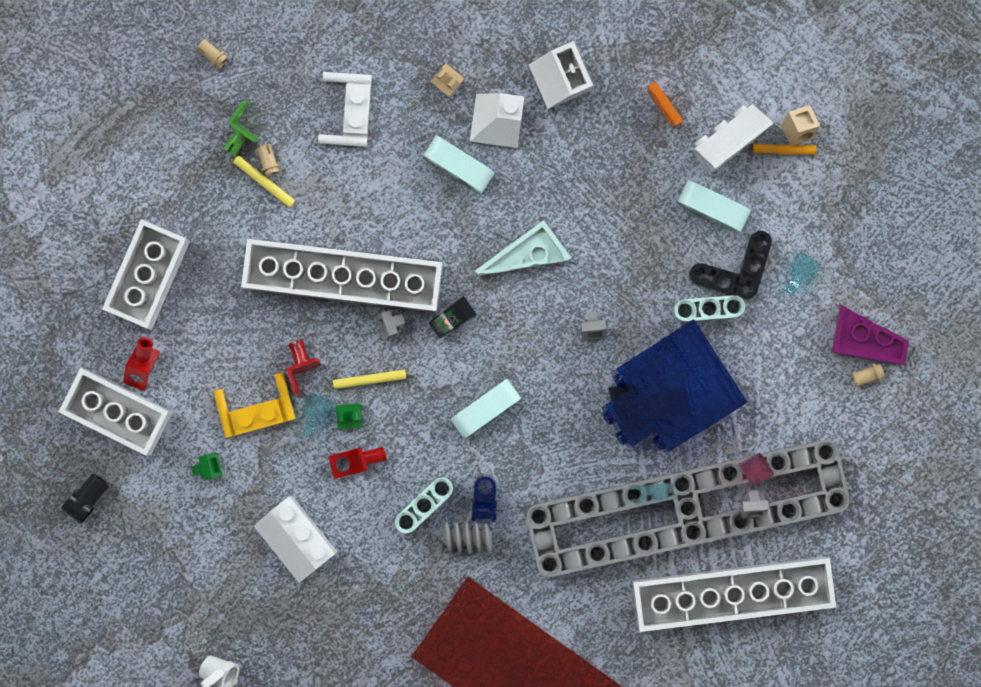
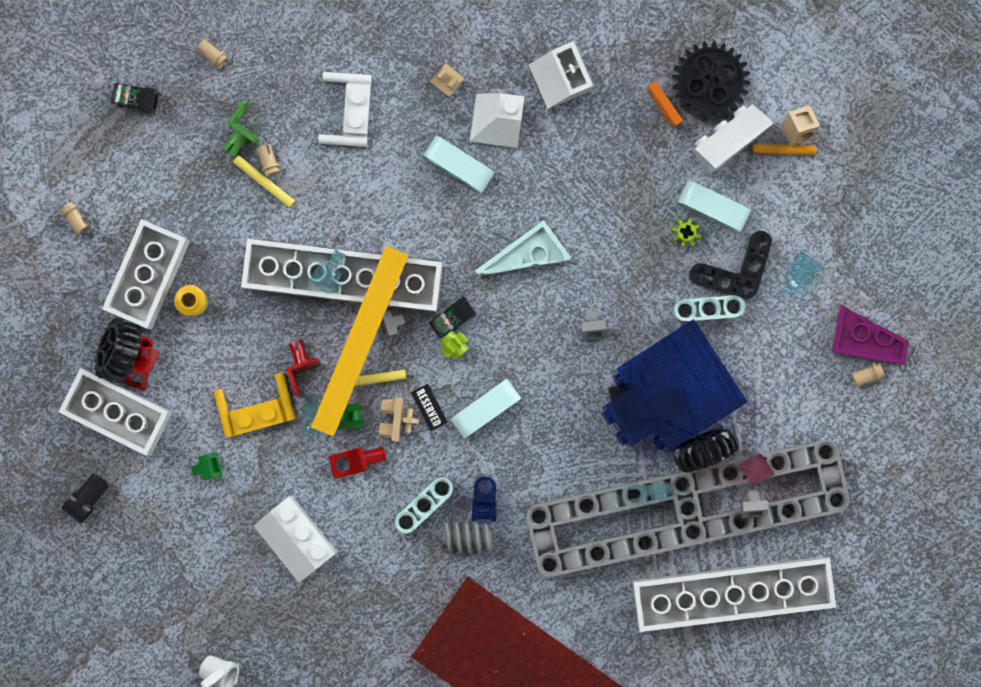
none -> tan pin [60,202,89,234]
none -> black gear [94,317,141,384]
none -> leg [110,83,160,114]
none -> yellow head [174,285,208,317]
none -> clear light blue plate [308,249,345,294]
none -> yellow tile [311,245,409,437]
none -> tan hips [379,397,419,442]
none -> black sticker [411,384,448,431]
none -> lime gear [439,331,469,360]
none -> black gear [671,41,751,120]
none -> lime gear [671,218,701,248]
none -> black gear [673,427,739,473]

